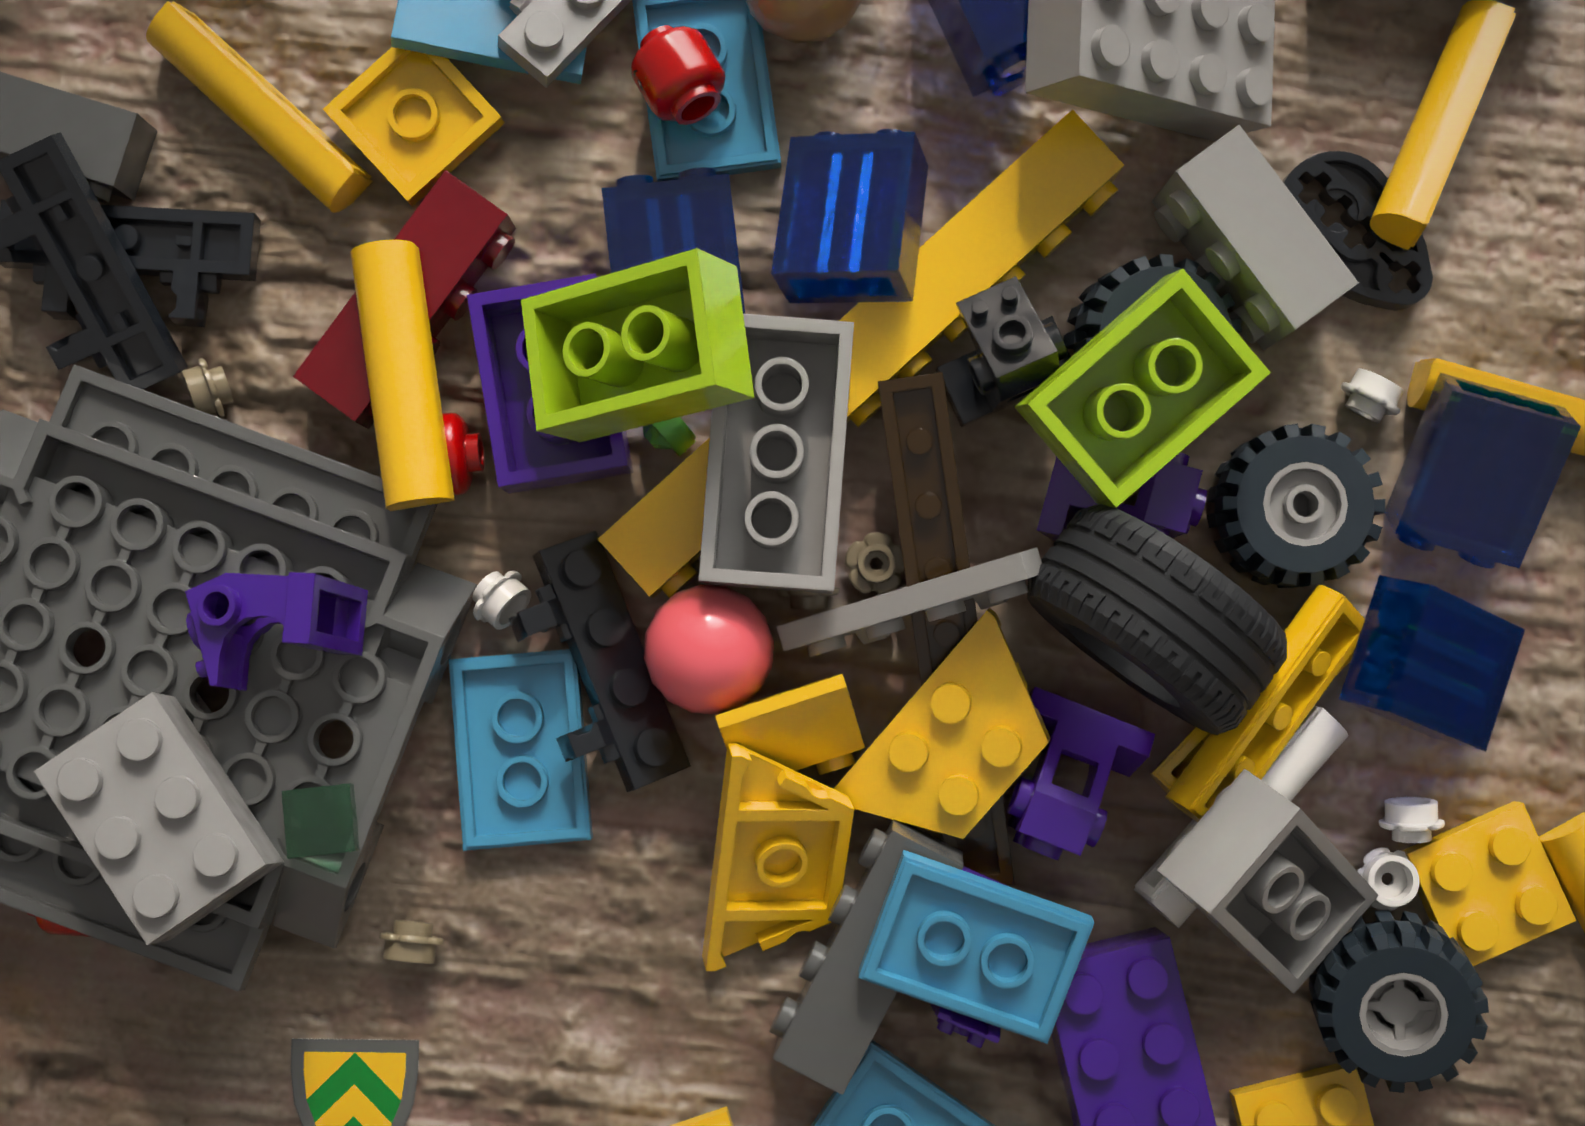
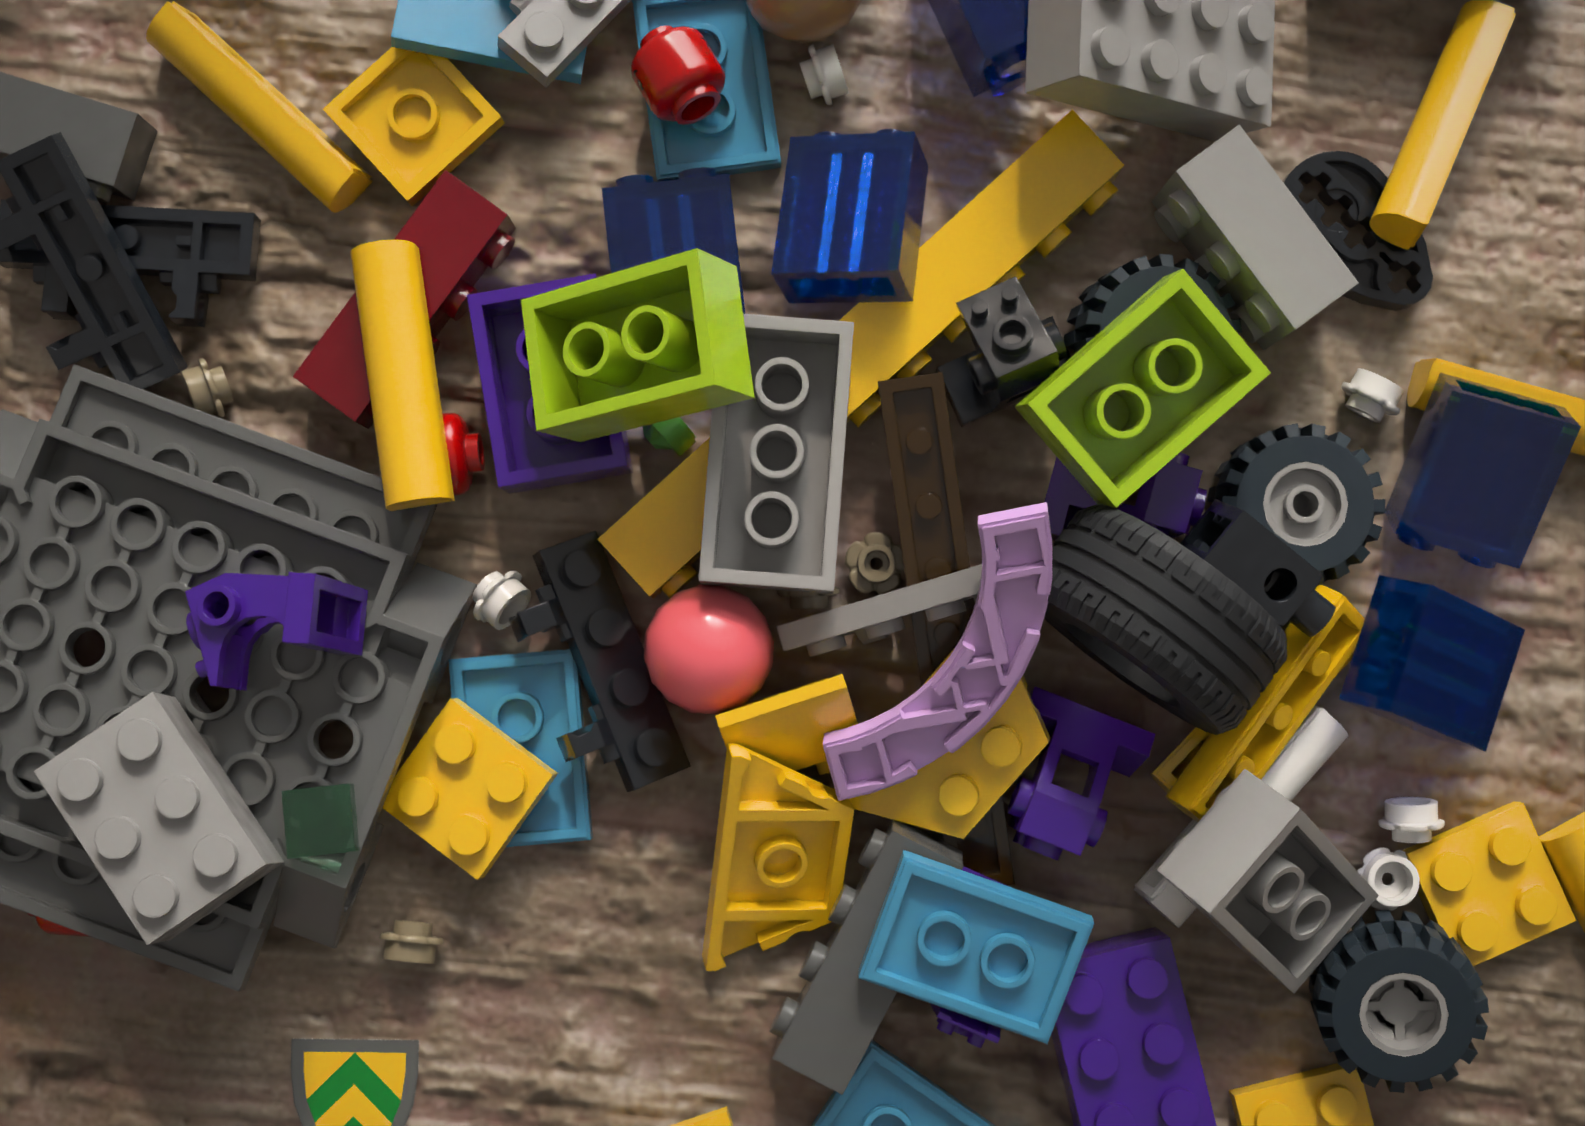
none -> yellow plate [383,698,558,880]
none -> white plate [800,44,849,105]
none -> lavender tile [823,502,1052,801]
none -> black torso [1180,499,1336,637]

